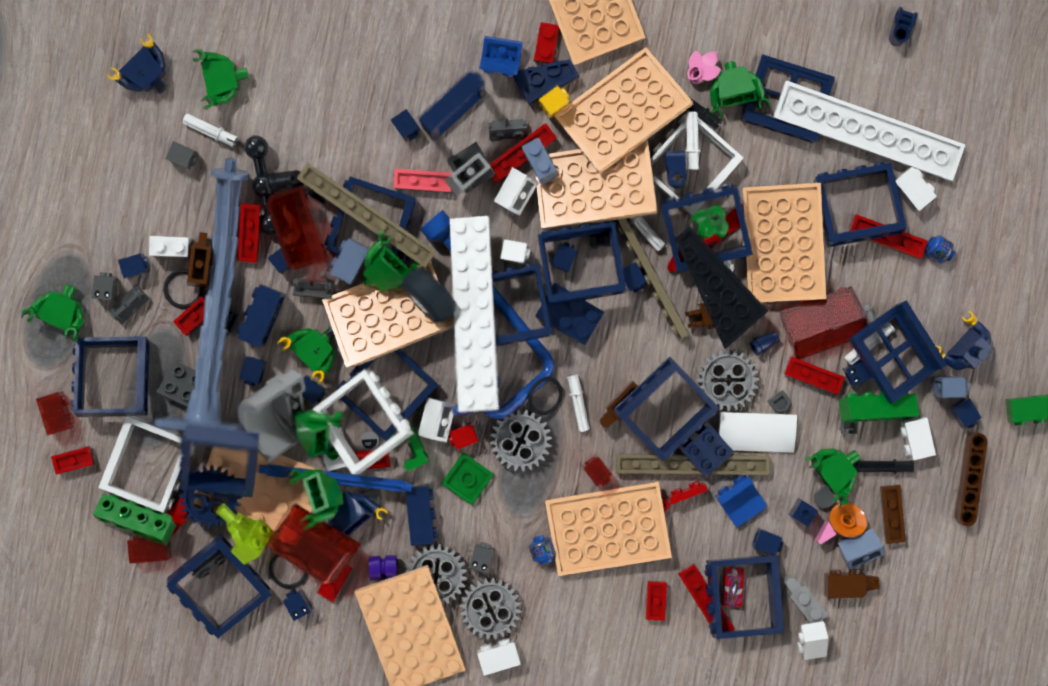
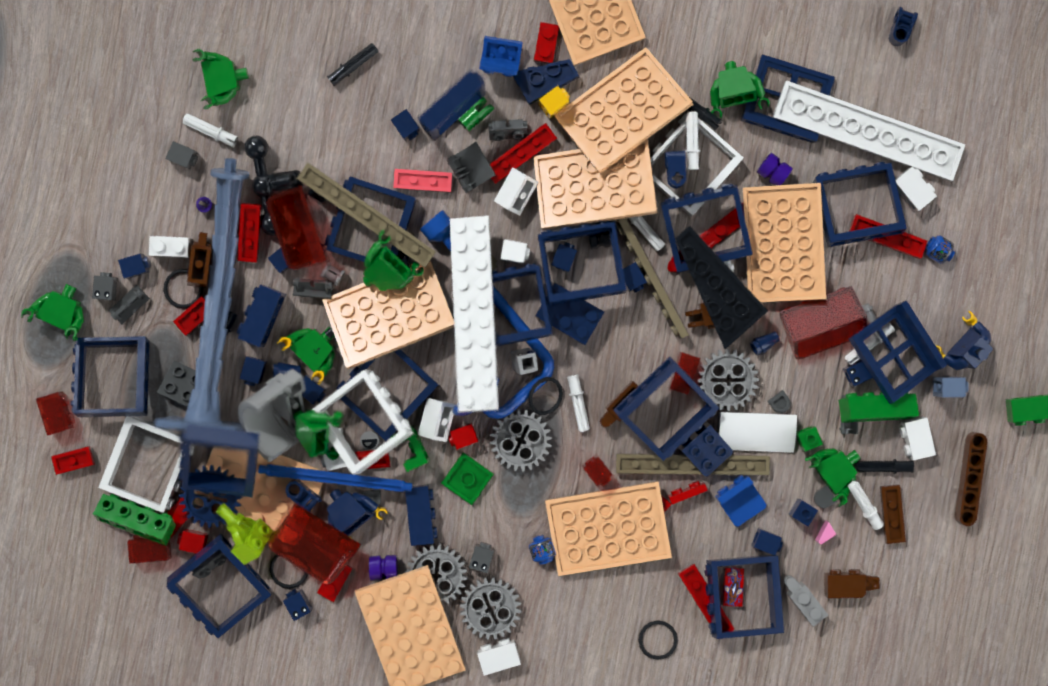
dark blue torso [106,33,168,94] -> none
green torso [288,469,343,529] -> none
sand blue brick [330,238,370,284] -> none
black wheel [401,267,456,323] -> none
light grey brick [445,152,491,195] -> none
sand blue brick [521,138,558,185] -> none
red plate [645,581,667,621] -> none
bright pink plate [687,51,721,84] -> none
green plate [691,205,729,238] -> none
red plate [784,356,845,395] -> none
white brick [797,621,828,660] -> none
orange dish [829,503,867,538] -> none
sand blue brick [838,528,884,570] -> none
dark blue brick [949,398,982,429] -> none
none -> red brick [177,529,209,554]
none -> dark purple hinge [196,197,212,212]
none -> dark blue cone [273,362,301,377]
none -> dark blue piece [285,479,322,515]
none -> black axle [327,43,378,86]
none -> green hinge [458,97,494,132]
none -> light grey brick [510,347,538,375]
none -> black piece [638,620,678,660]
none -> clear red brick [668,352,700,395]
none -> dark purple wheel [756,152,793,186]
none -> green brick [796,425,823,452]
none -> white axle [848,481,884,530]

